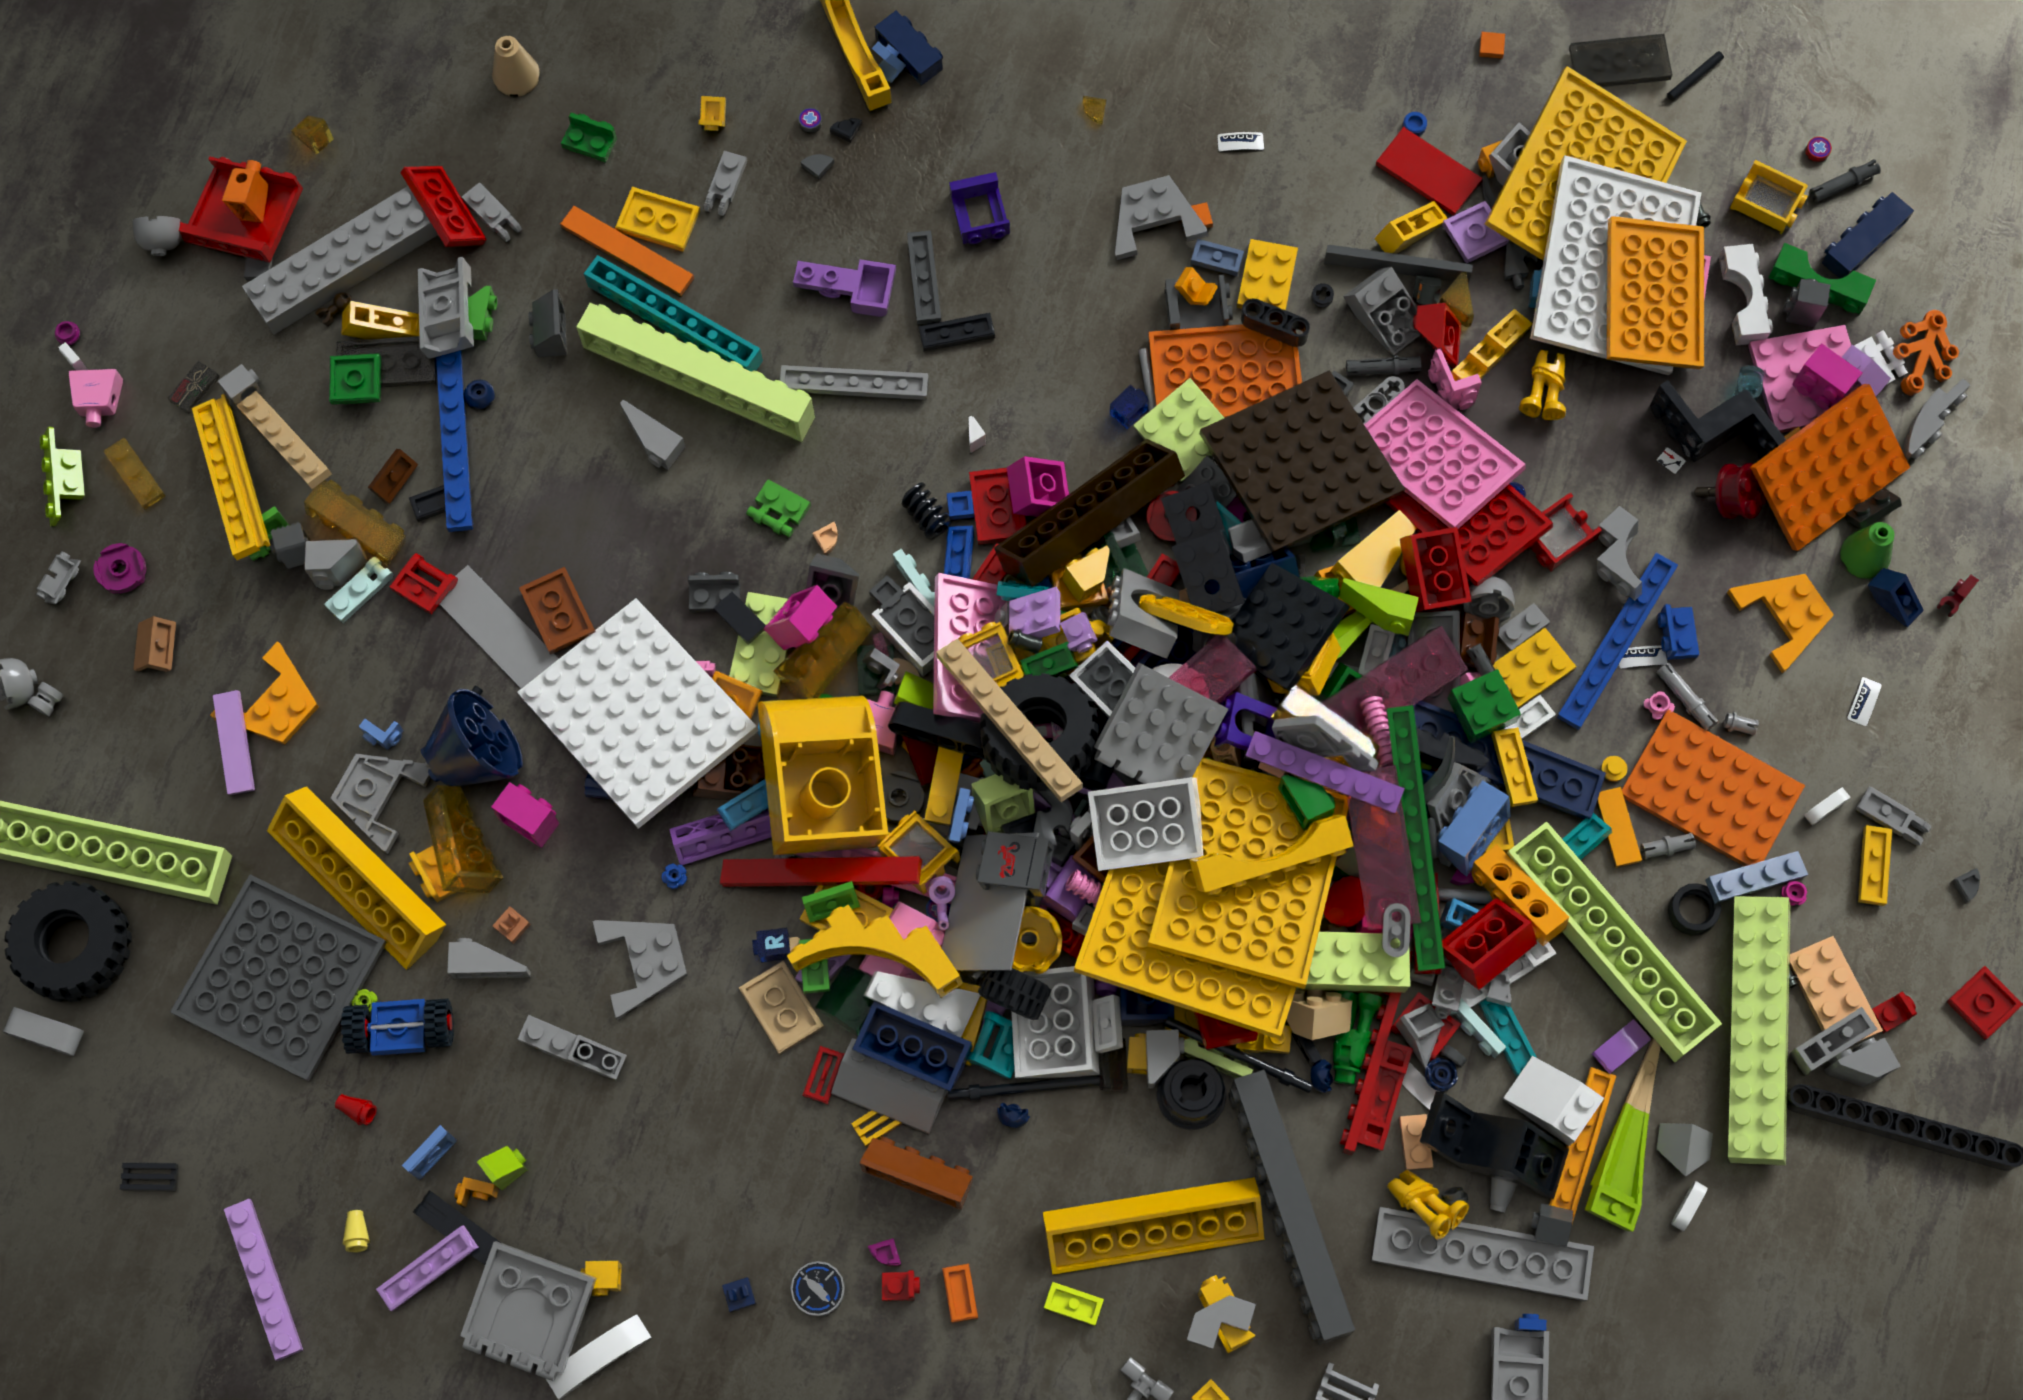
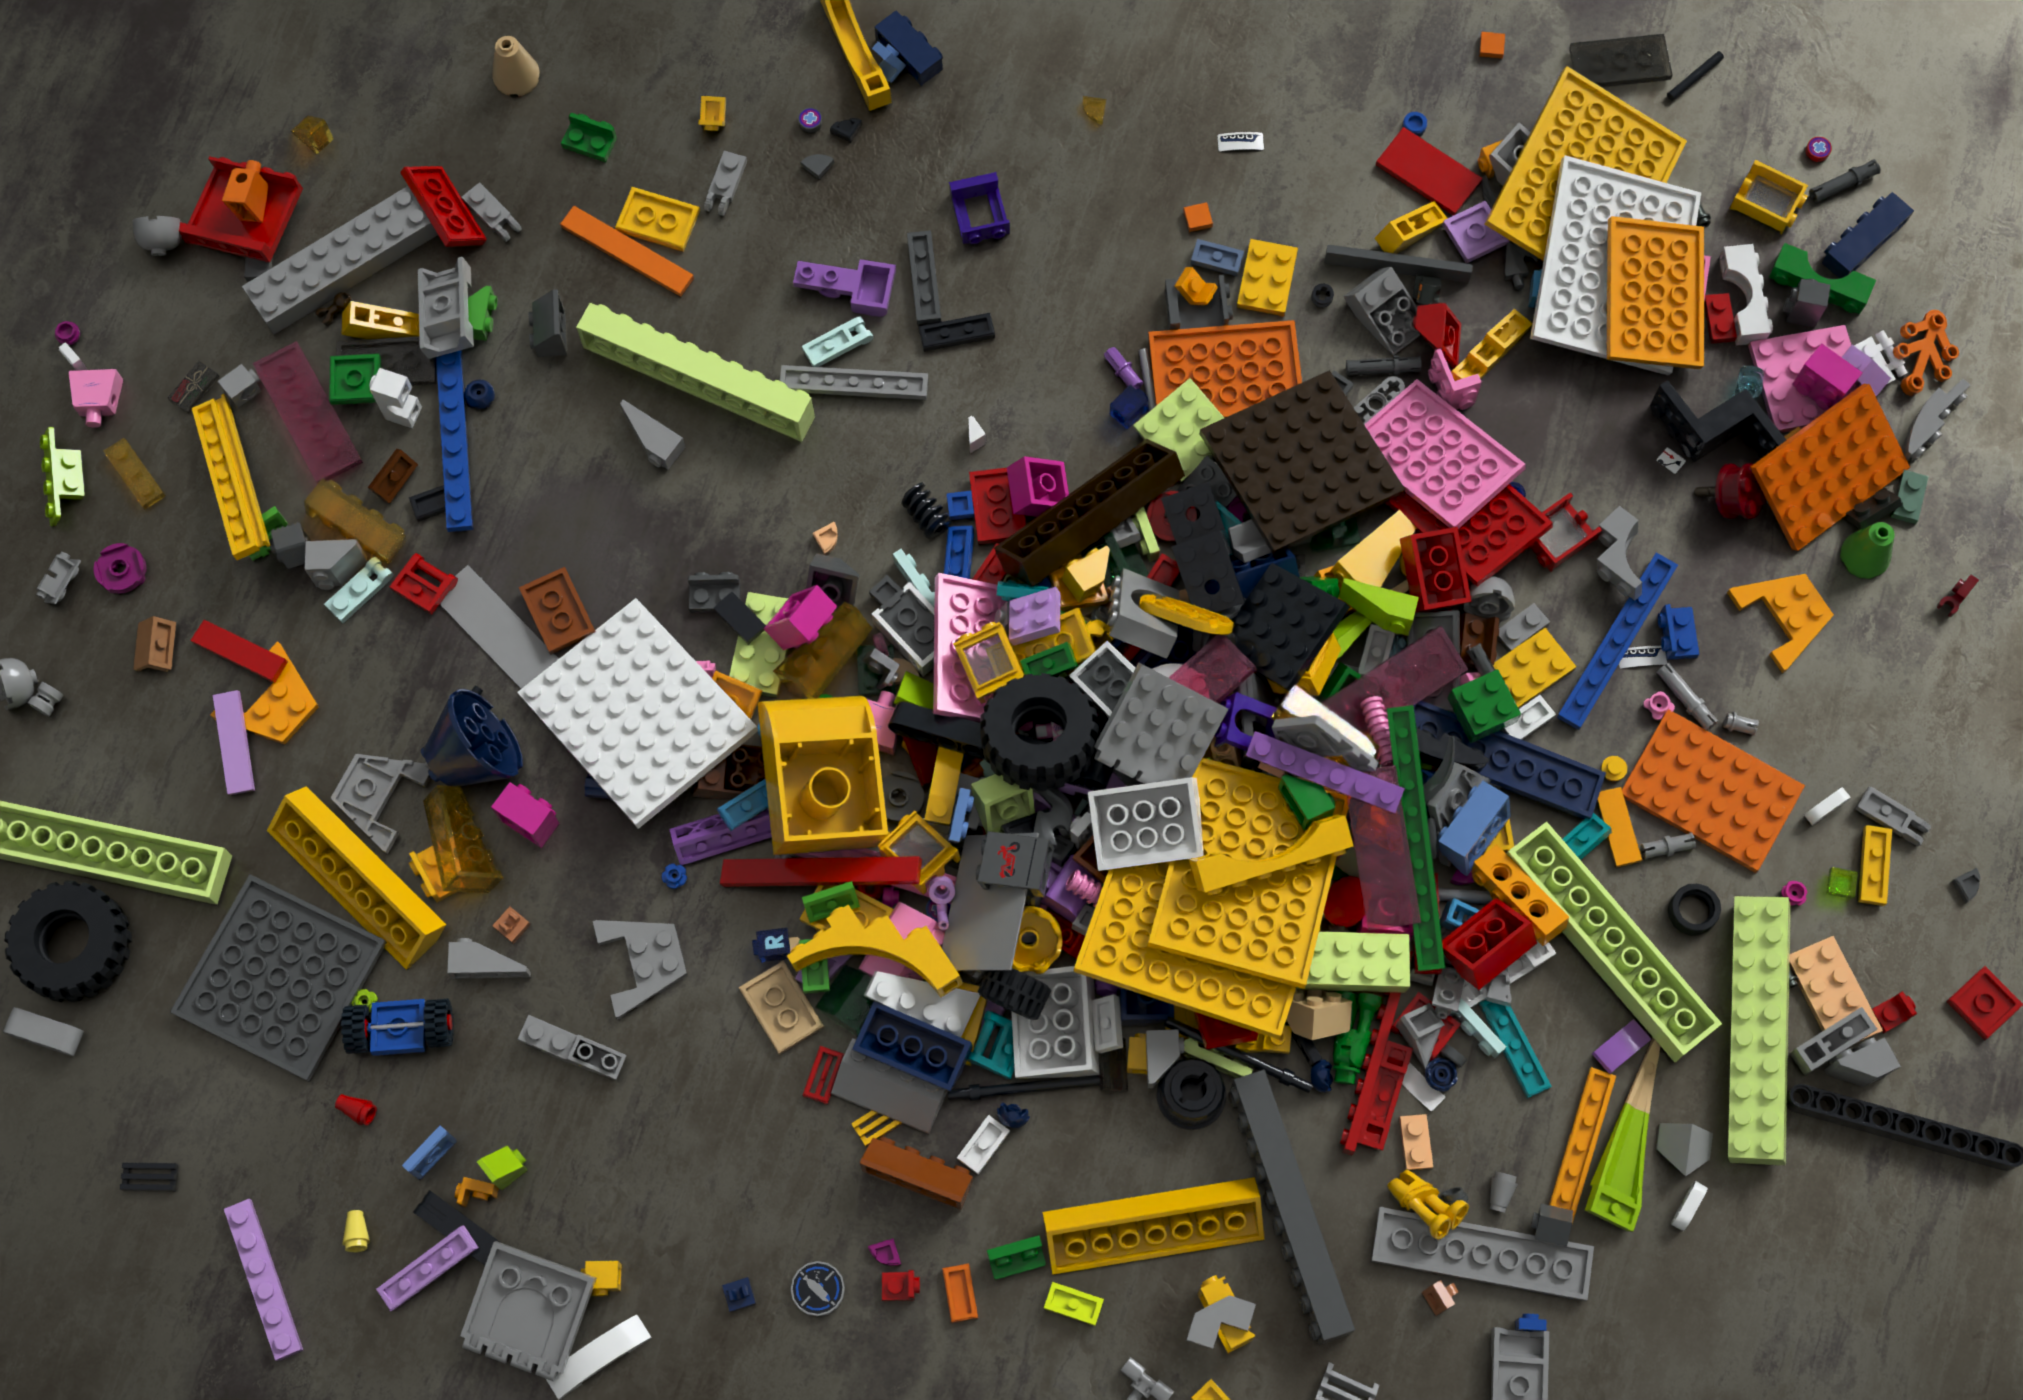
tan plate [236,391,332,489] -> none
medium blue bracket [359,719,403,750] -> none
teal brick [584,255,763,372] -> none
bright green plate [746,480,811,537] -> none
tan plate [936,638,1083,802] -> none
pearl dark grey pin [1007,629,1042,654] -> none
lavender bracket [1060,612,1098,653] -> none
light grey wing [1115,175,1208,260] -> none
black beam [1241,298,1310,347] -> none
light grey plate [1382,903,1411,957] -> none
black bracket [1420,1091,1569,1199] -> none
clear yellow slope [1439,272,1474,327] -> none
yellow plate [1491,727,1538,807] -> none
white slope [1503,1056,1604,1146] -> none
yellow piece [1519,350,1566,420] -> none
plate [1705,851,1808,904] -> none
white sticker [1847,677,1881,726] -> none
dark blue slope [1868,568,1924,627] -> none
none -> red tile [190,620,288,683]
none -> clear pink plate [253,341,363,485]
none -> white arch [369,368,422,429]
none -> light aqua plate [802,316,874,367]
none -> white plate [957,1115,1010,1175]
none -> green bracket [987,1235,1046,1280]
none -> medium lavender axle [1104,347,1143,392]
none -> yellowish green plate [1131,506,1160,562]
none -> nougat tile [1422,1280,1459,1316]
none -> red plate [1704,293,1737,344]
none -> clear neon green plate [1826,867,1858,899]
none -> sand green plate [1891,470,1929,524]

